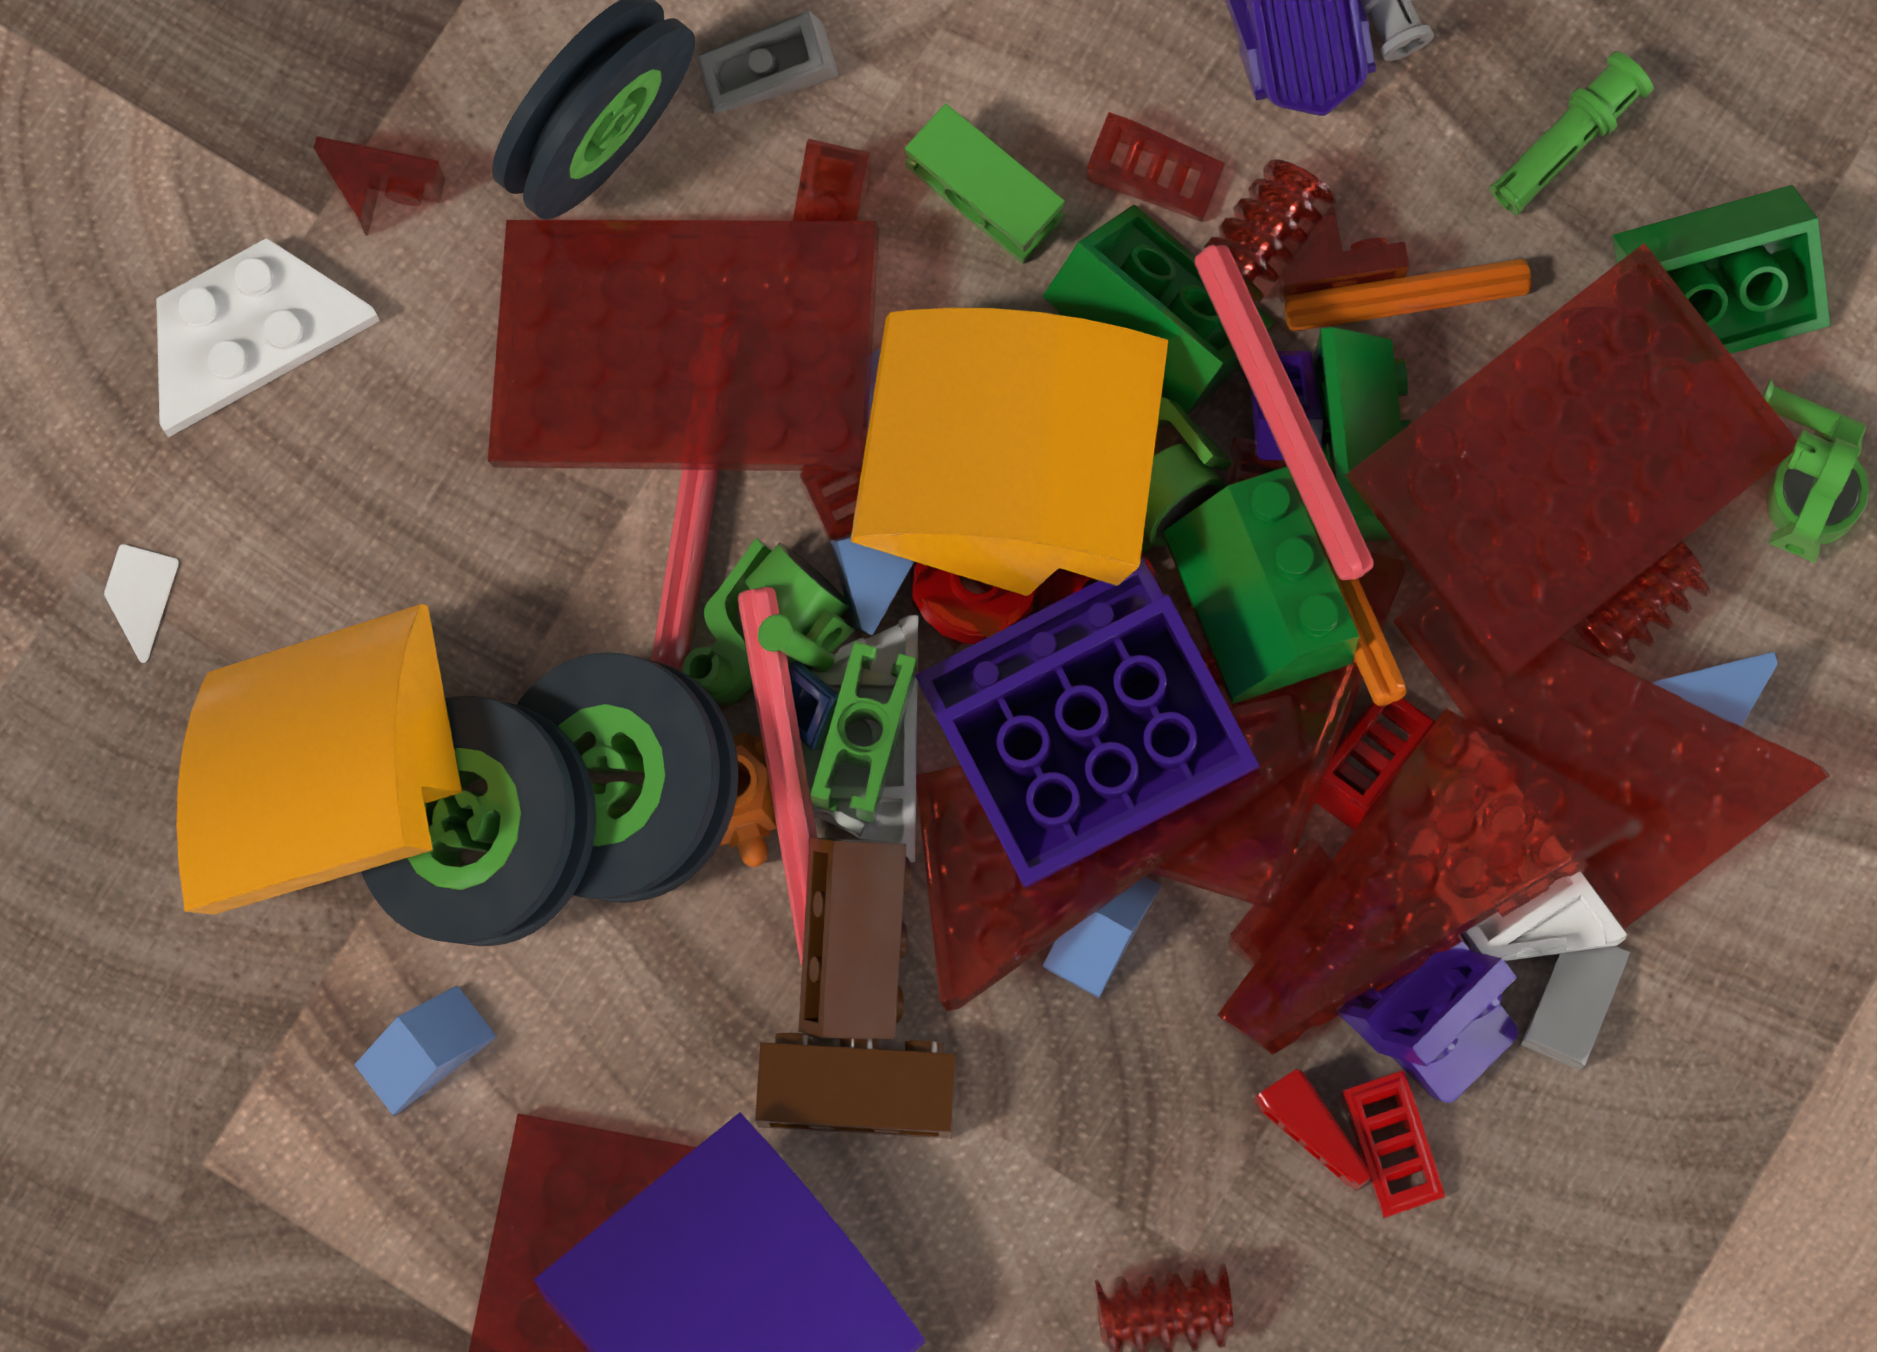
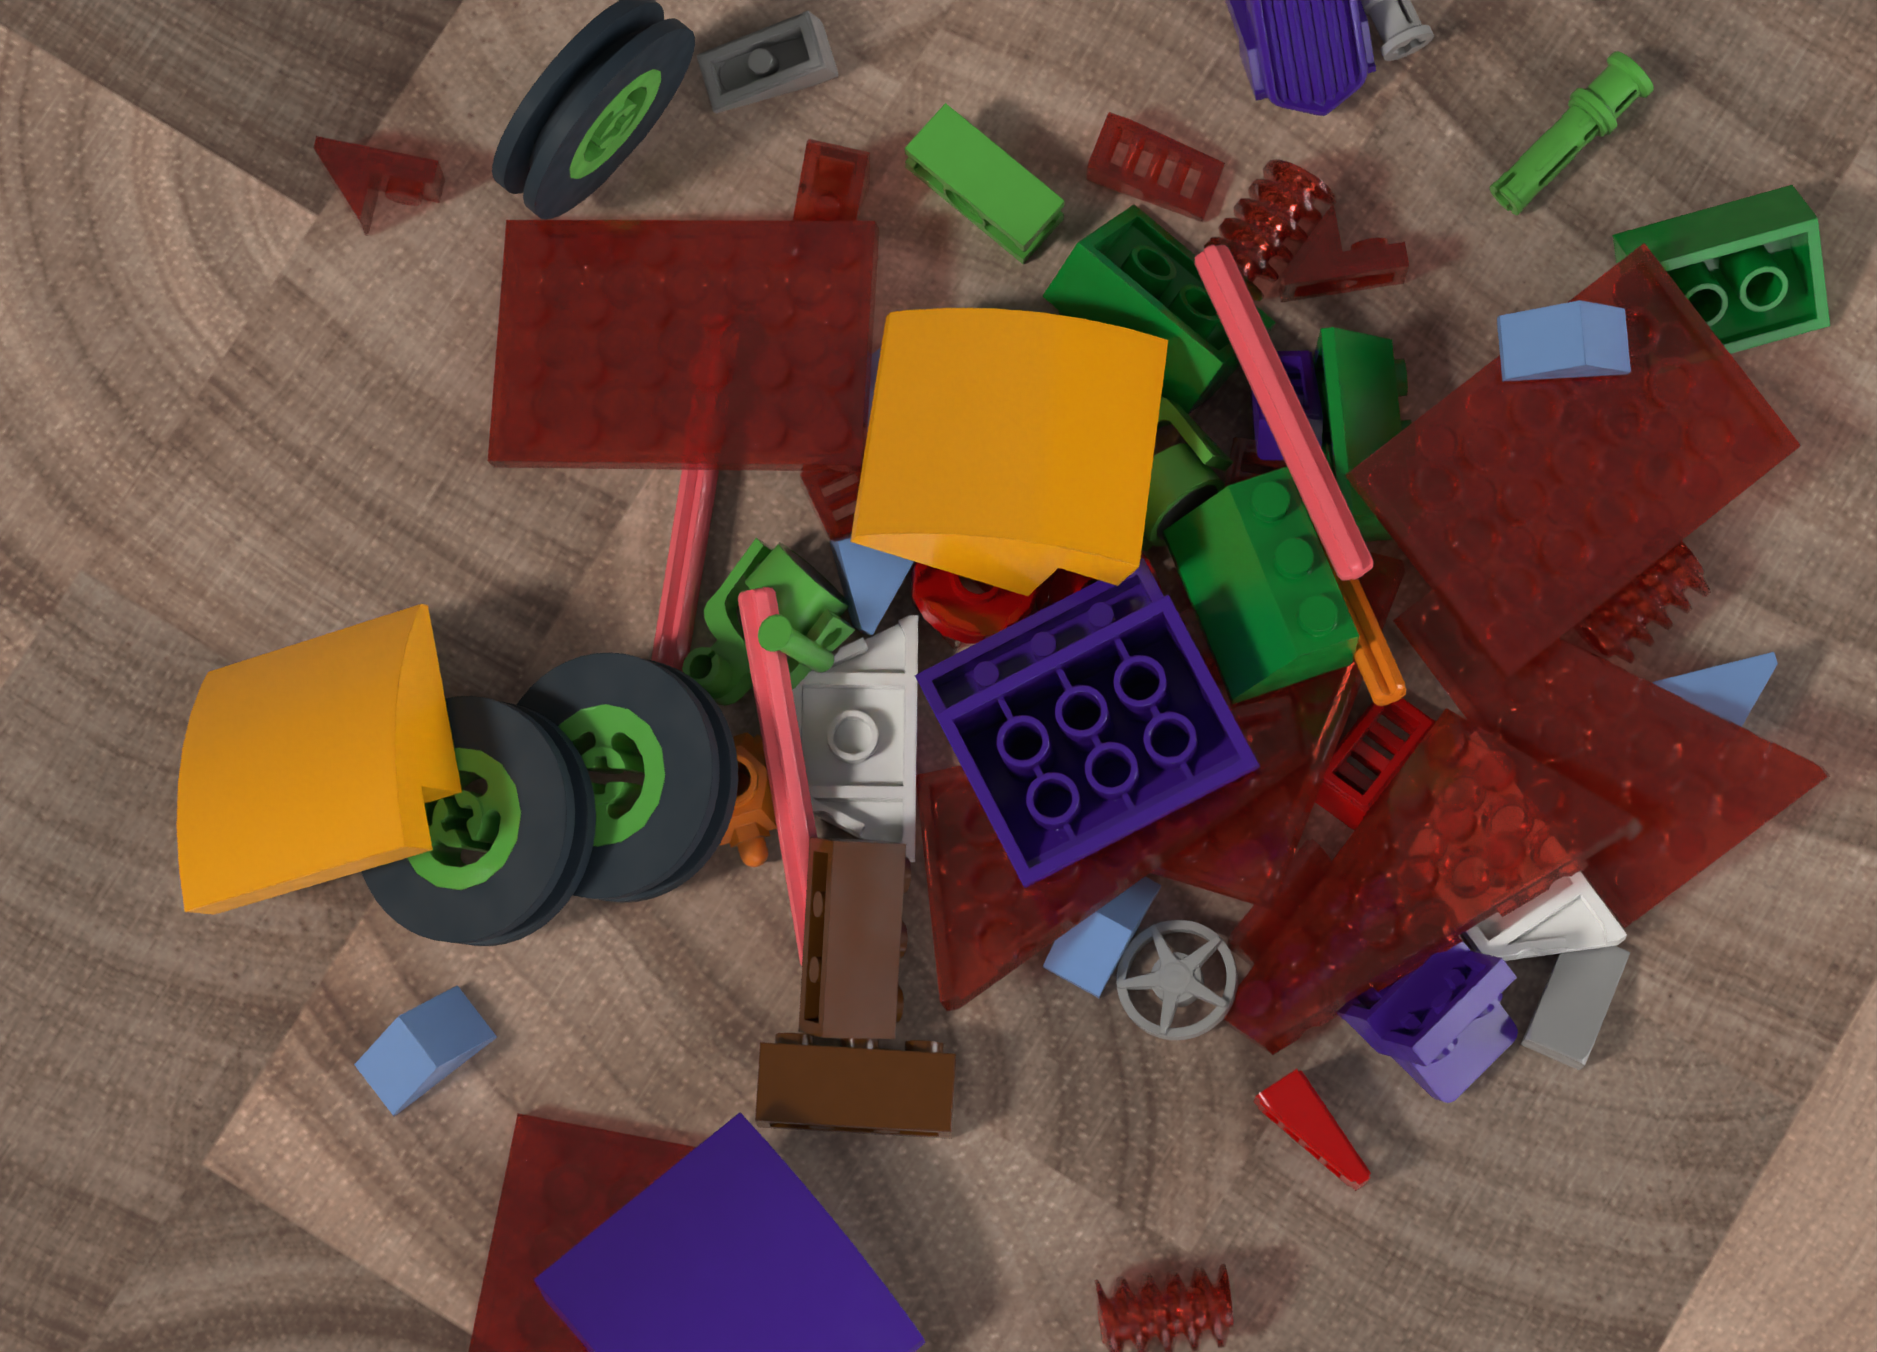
white sticker [104,544,179,663] -> none
white wing [156,238,380,438] -> none
dark blue slope [789,661,839,750] -> none
bright green piece [810,641,917,823] -> none
orange axle [1284,259,1532,331] -> none
red slope [1340,1070,1446,1219] -> none
bright green piece [1756,378,1870,563] -> none
none -> light grey wheel [1116,920,1238,1040]
none -> medium blue slope [1497,300,1631,382]

